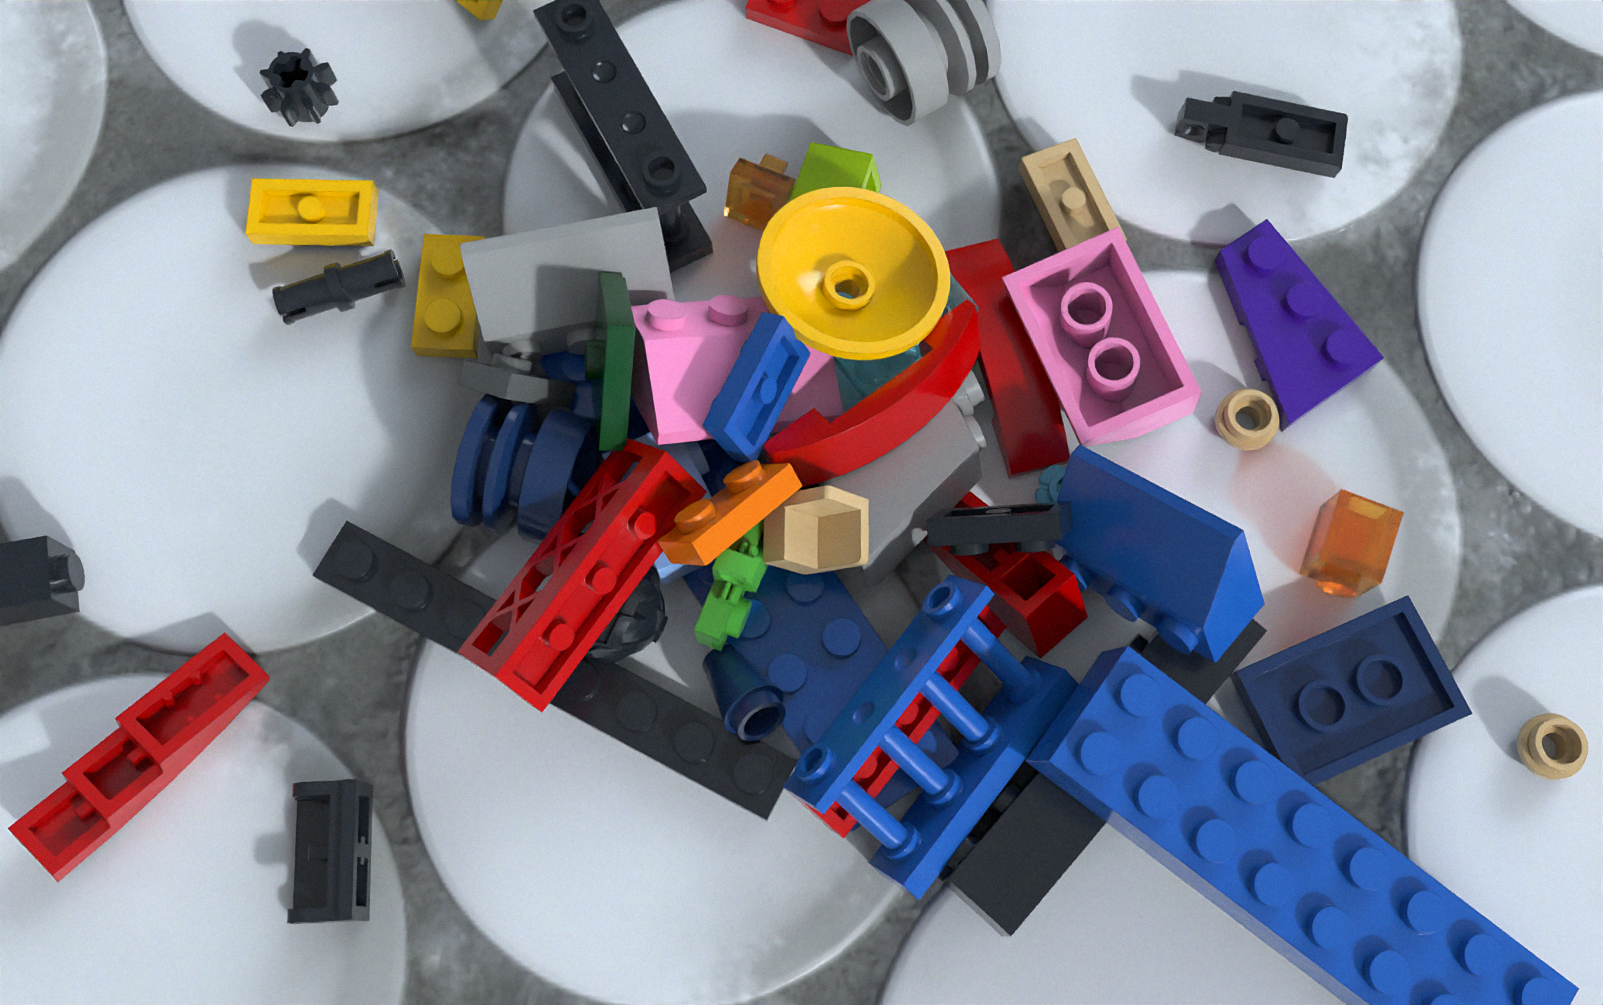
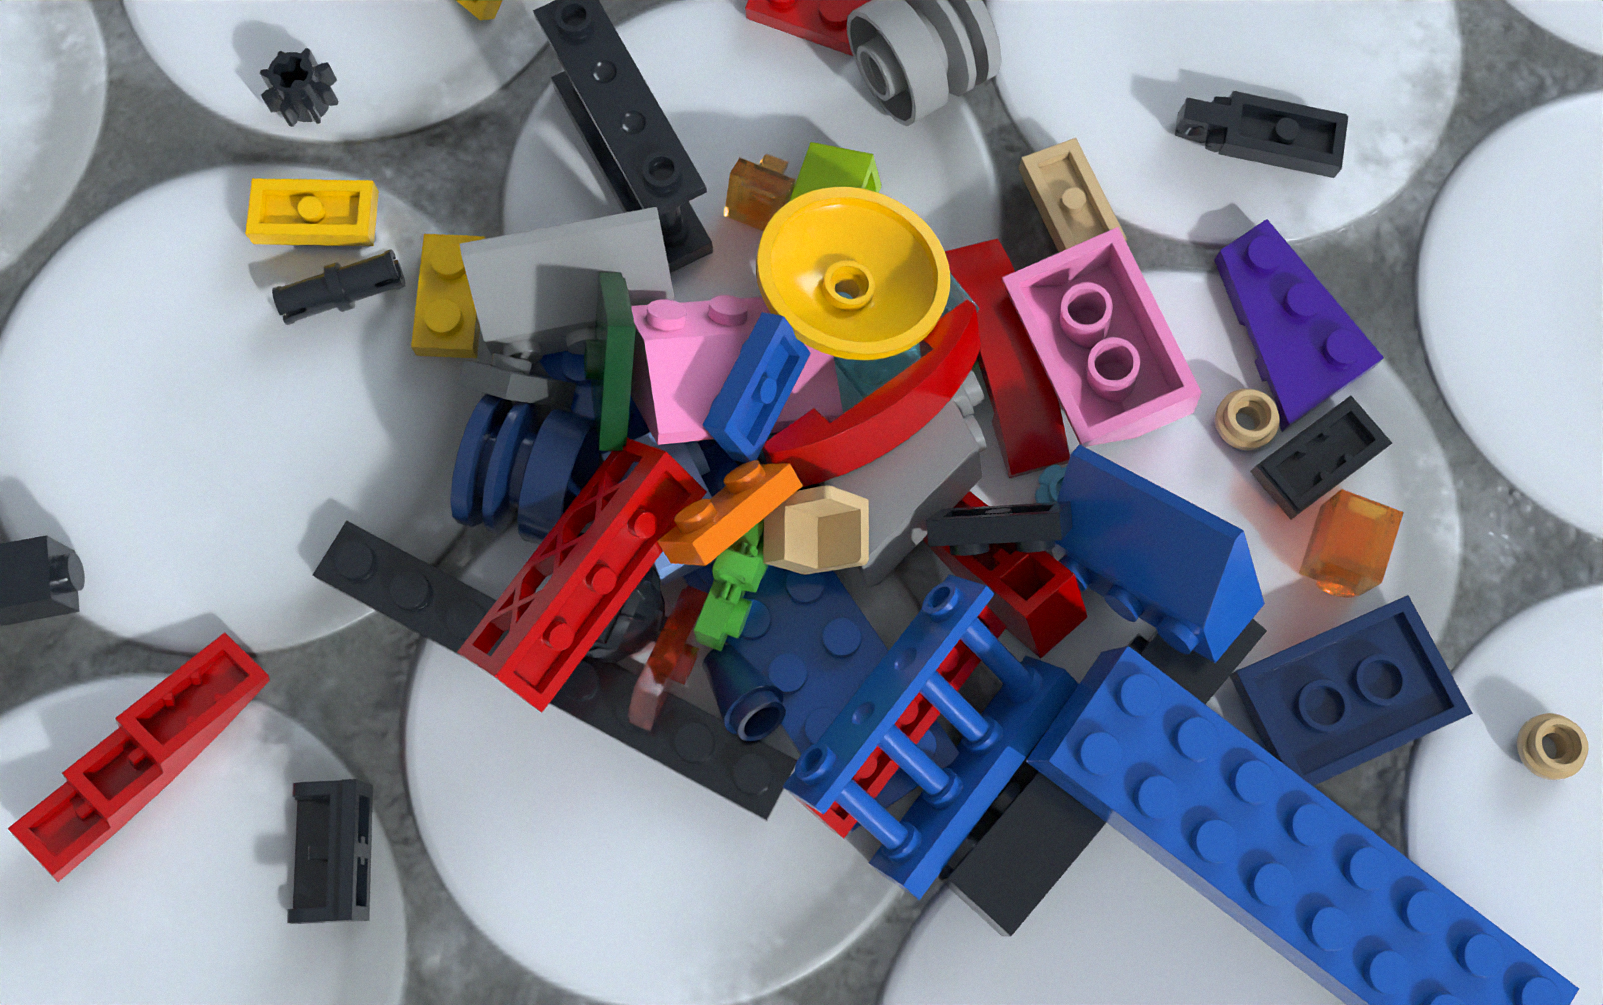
none -> clear red plate [627,585,708,731]
none -> black plate [1250,395,1392,520]

